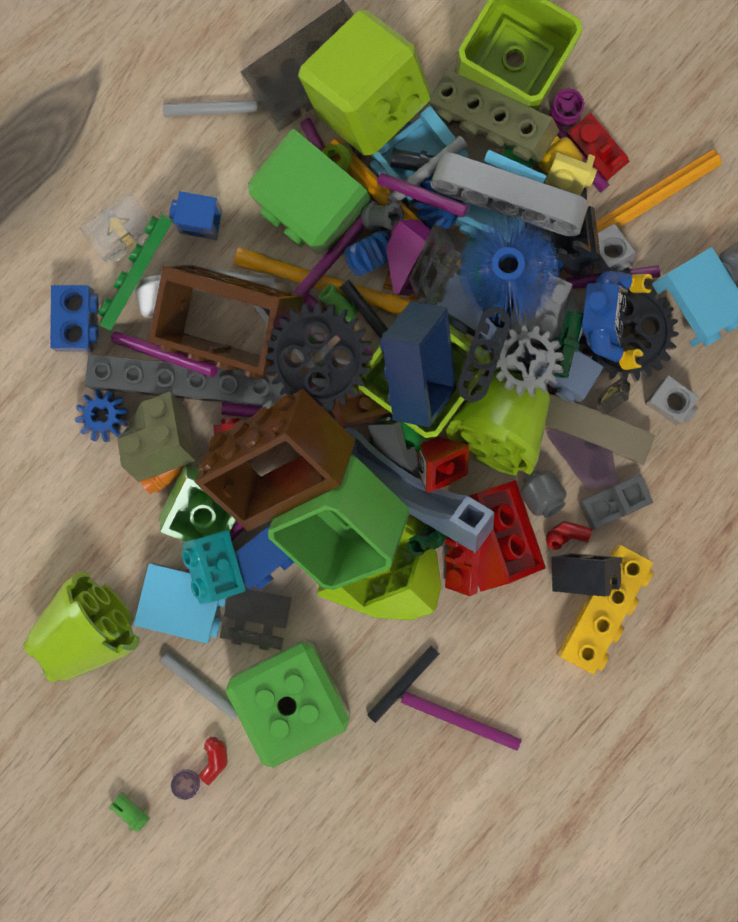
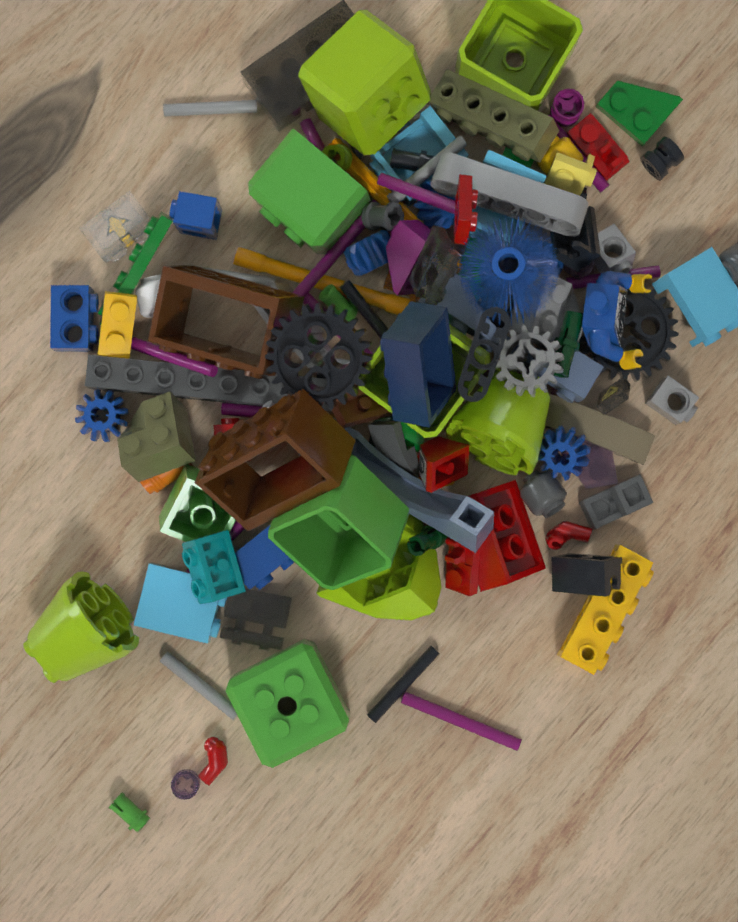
light orange axle [596,150,722,233] -> none
none -> yellow plate [97,291,137,359]
none -> red plate [454,174,478,245]
none -> blue gear [538,425,591,481]
none -> green wing [596,80,683,147]
none -> black wheel [640,136,685,181]

